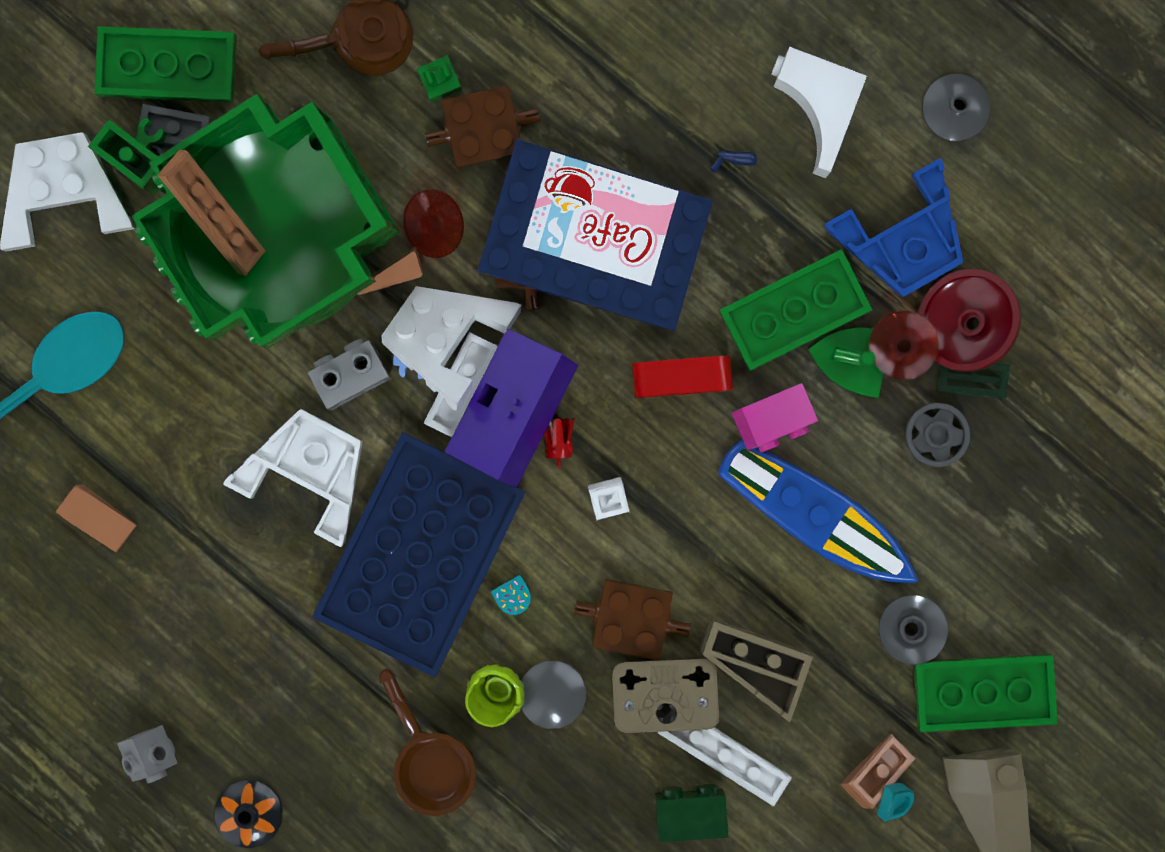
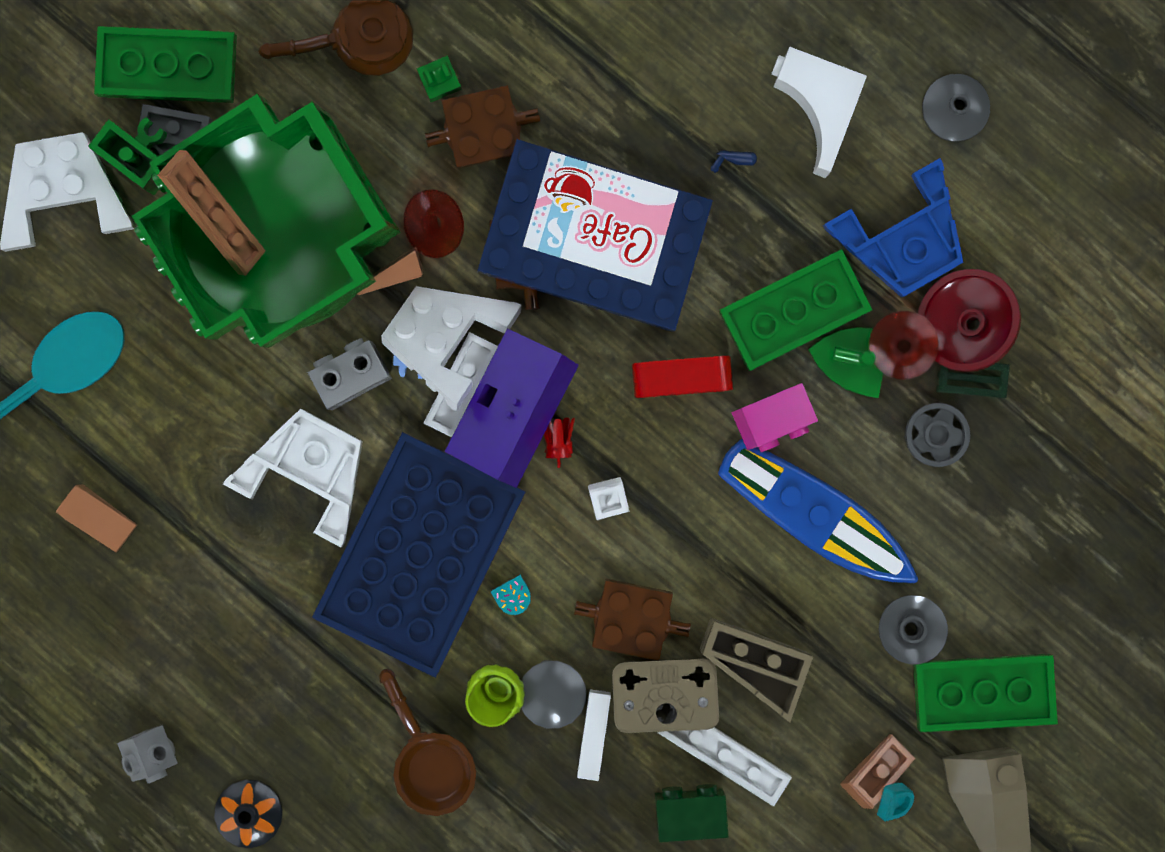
none -> white piece [577,689,611,781]

